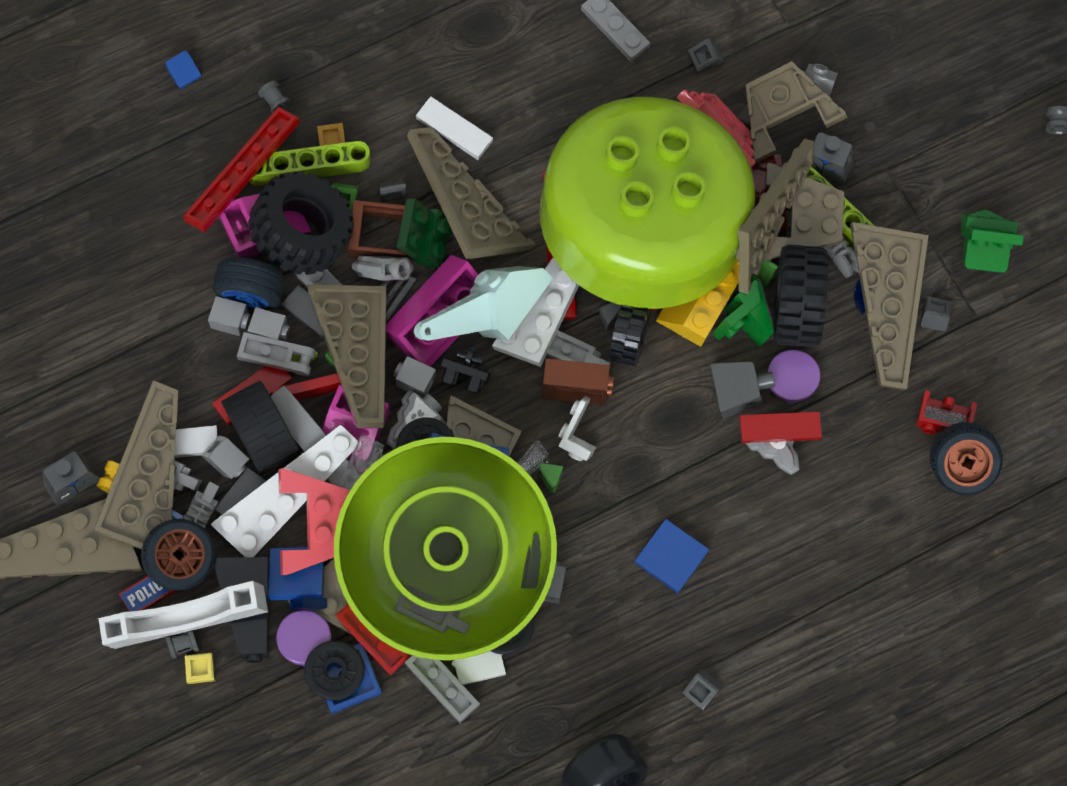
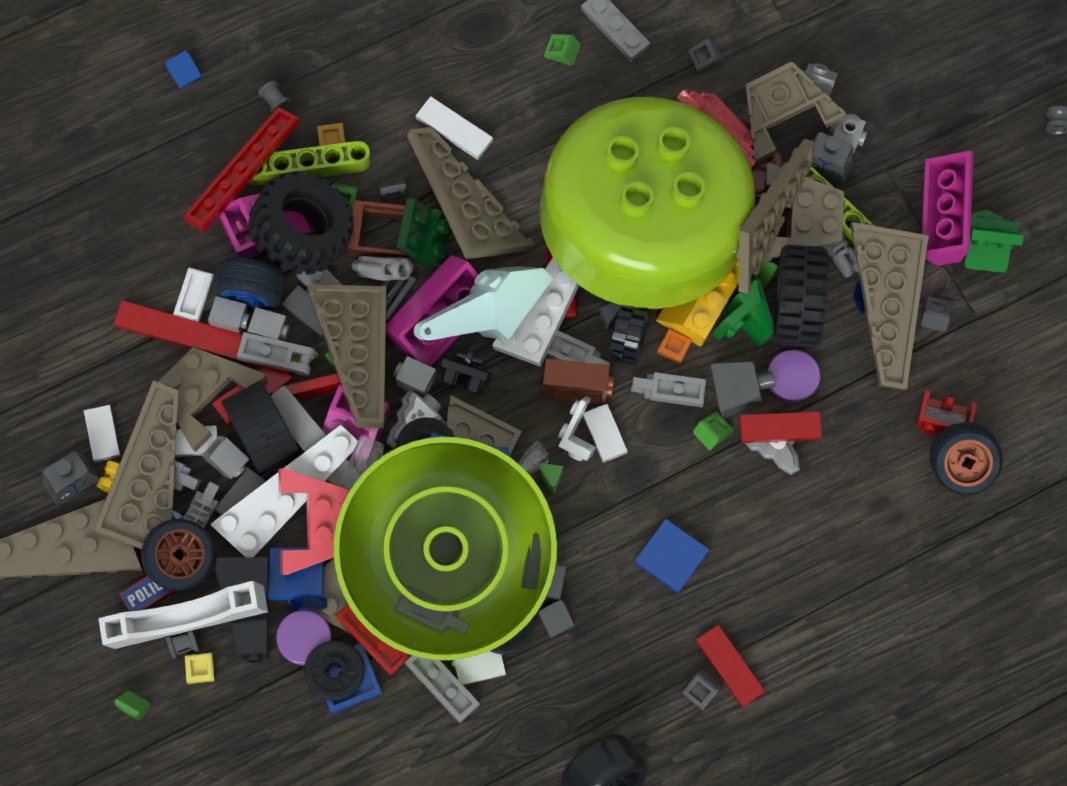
none -> white tile [84,405,121,463]
none -> red tile [114,301,264,369]
none -> bright green slope [114,691,150,721]
none -> dark tan wing [158,347,268,452]
none -> white tile [173,268,214,322]
none -> dark grey slope [538,599,574,639]
none -> bright green slope [544,34,581,65]
none -> white tile [583,404,627,463]
none -> light grey hinge [631,372,706,407]
none -> orange tile [657,328,692,364]
none -> bright green slope [693,411,734,450]
none -> red tile [696,625,765,708]
none -> light grey brick [829,114,867,155]
none -> dark pink slope [922,151,973,266]

